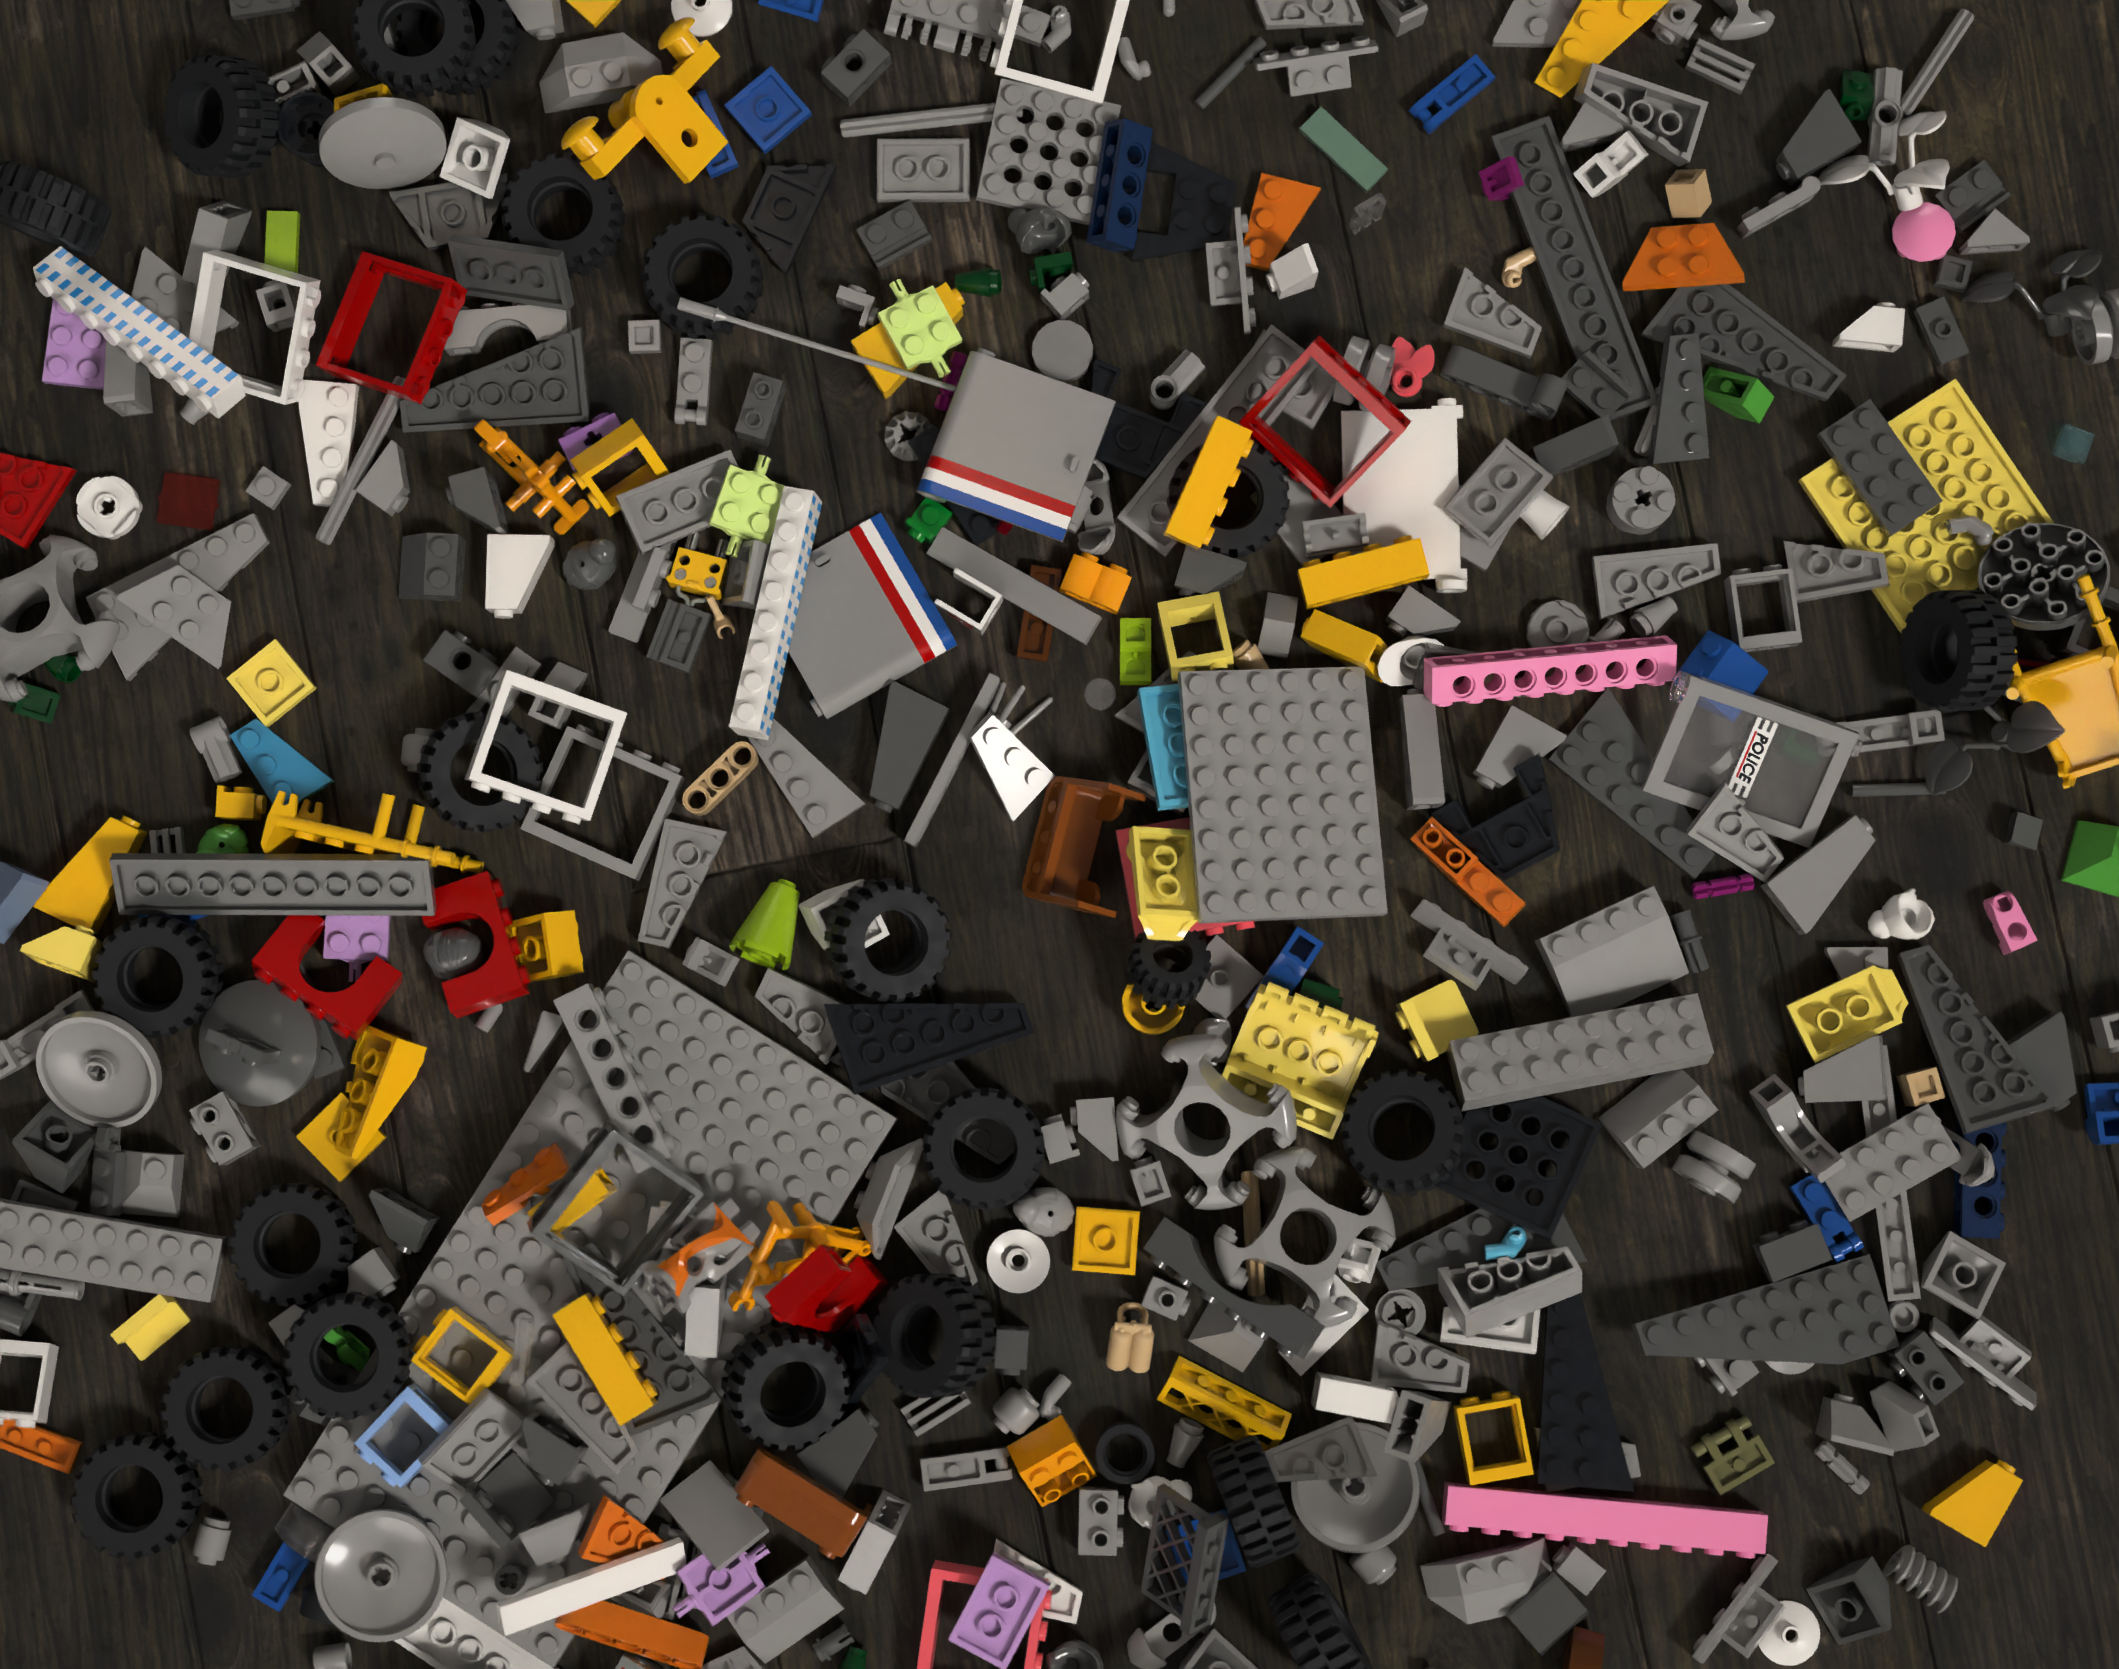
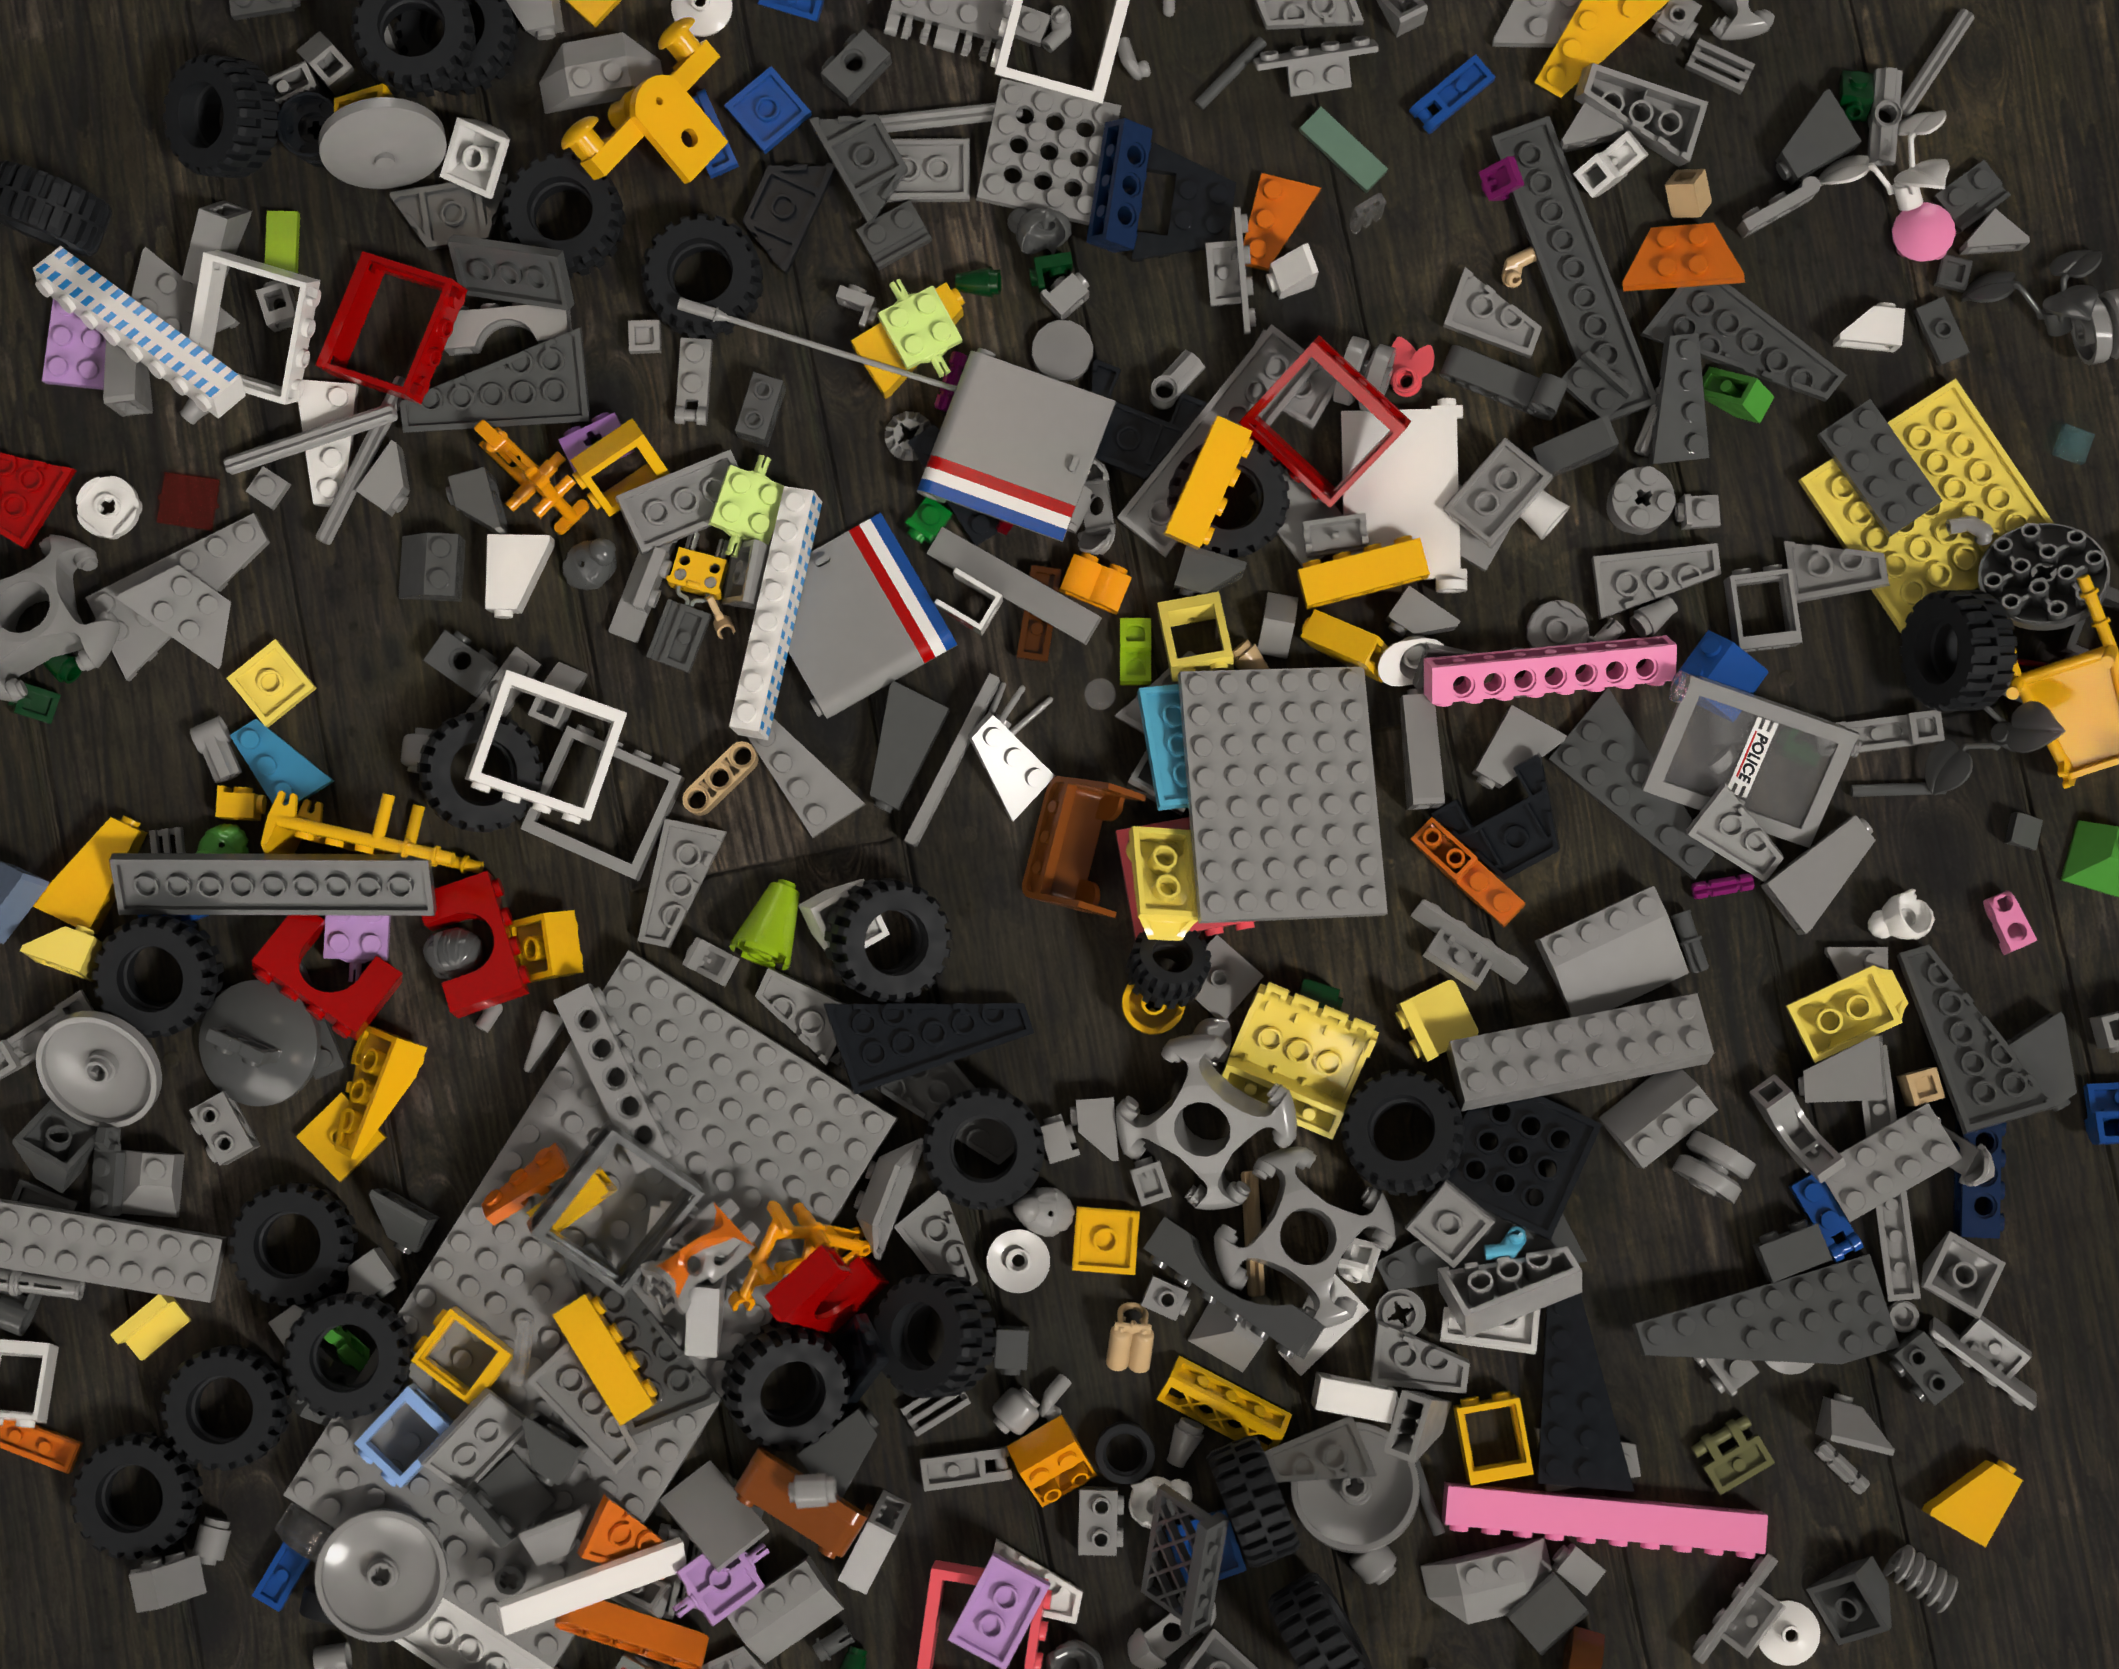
blue slope [1244,926,1324,1009] -> none
light grey slope [1869,1381,1940,1452] -> none
none -> light grey brick [129,1551,207,1613]
none -> light grey axle [224,403,398,475]
none -> light grey brick [789,1473,837,1509]
none -> dark grey wing [809,114,908,225]
none -> light grey plate [1405,1180,1496,1268]
none -> light grey bracket [1675,494,1721,530]

